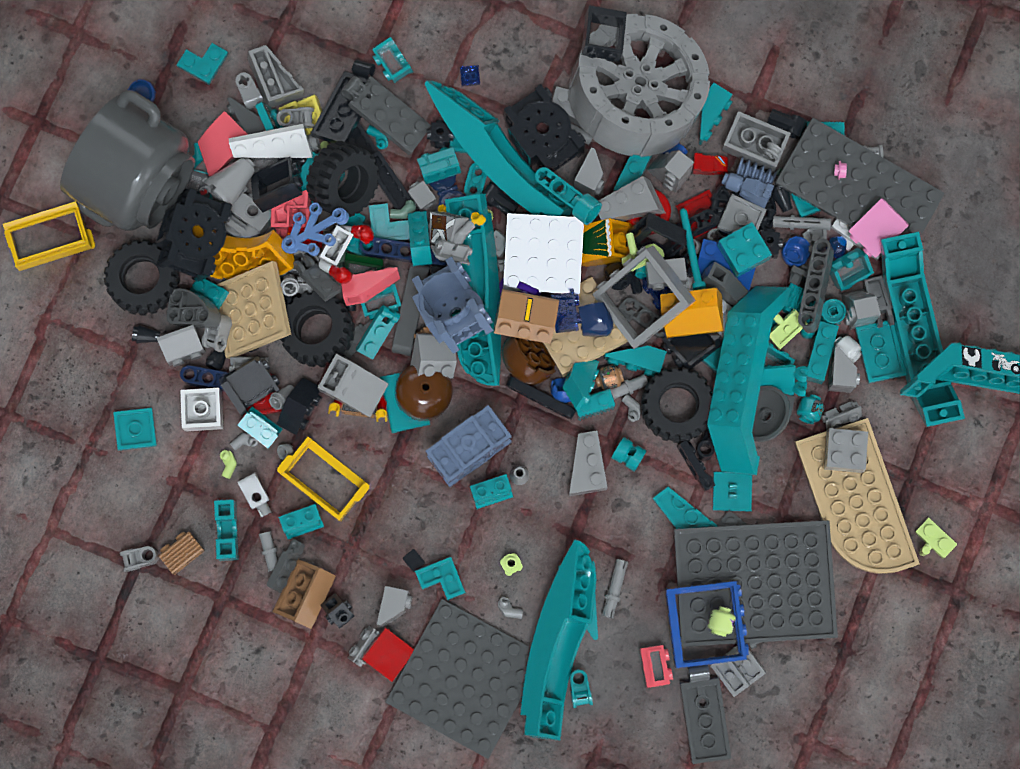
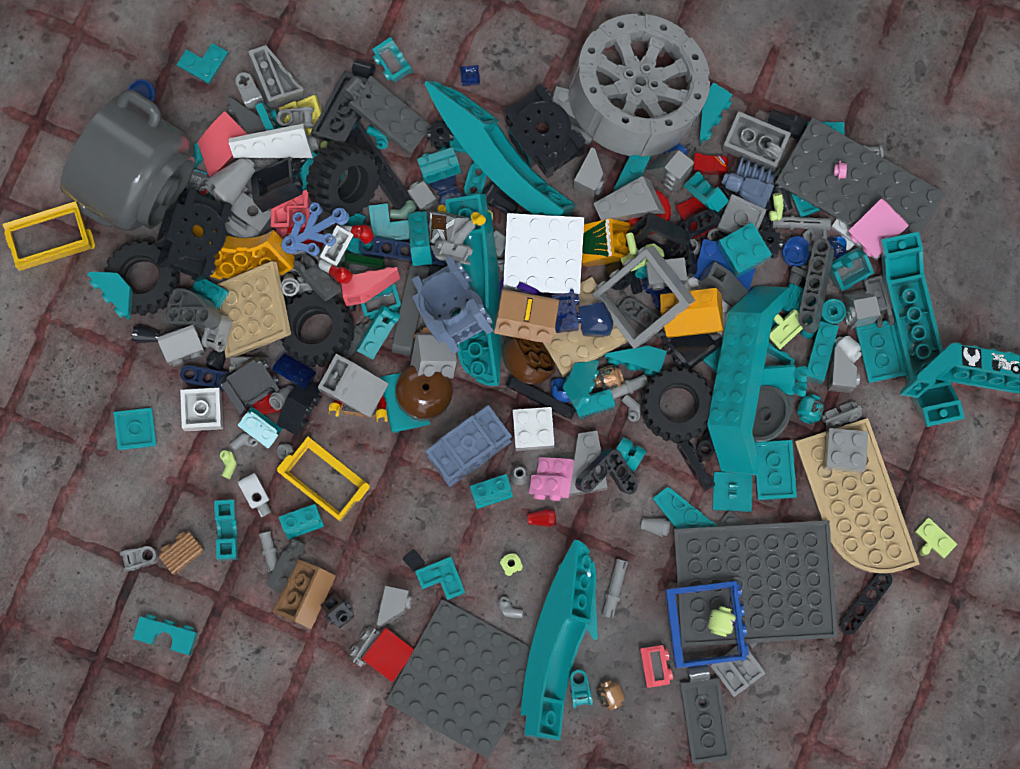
teal beam [535,167,602,225] -> none
black window [581,5,627,62] -> none
teal bar [680,208,706,290] -> none
none -> teal slope [87,272,133,320]
none -> teal arch [133,614,198,656]
none -> clear blue bracket [272,353,317,389]
none -> white brick [513,407,554,451]
none -> red cone [527,508,556,528]
none -> bright pink plate [529,457,574,501]
none -> black beam [575,448,638,495]
none -> medium nougat head [596,679,625,710]
none -> light grey cone [641,518,670,537]
none -> teal window [683,172,729,213]
none -> teal plate [755,440,797,501]
none -> yellowish green arm [769,193,784,221]
none -> black beam [839,573,893,635]

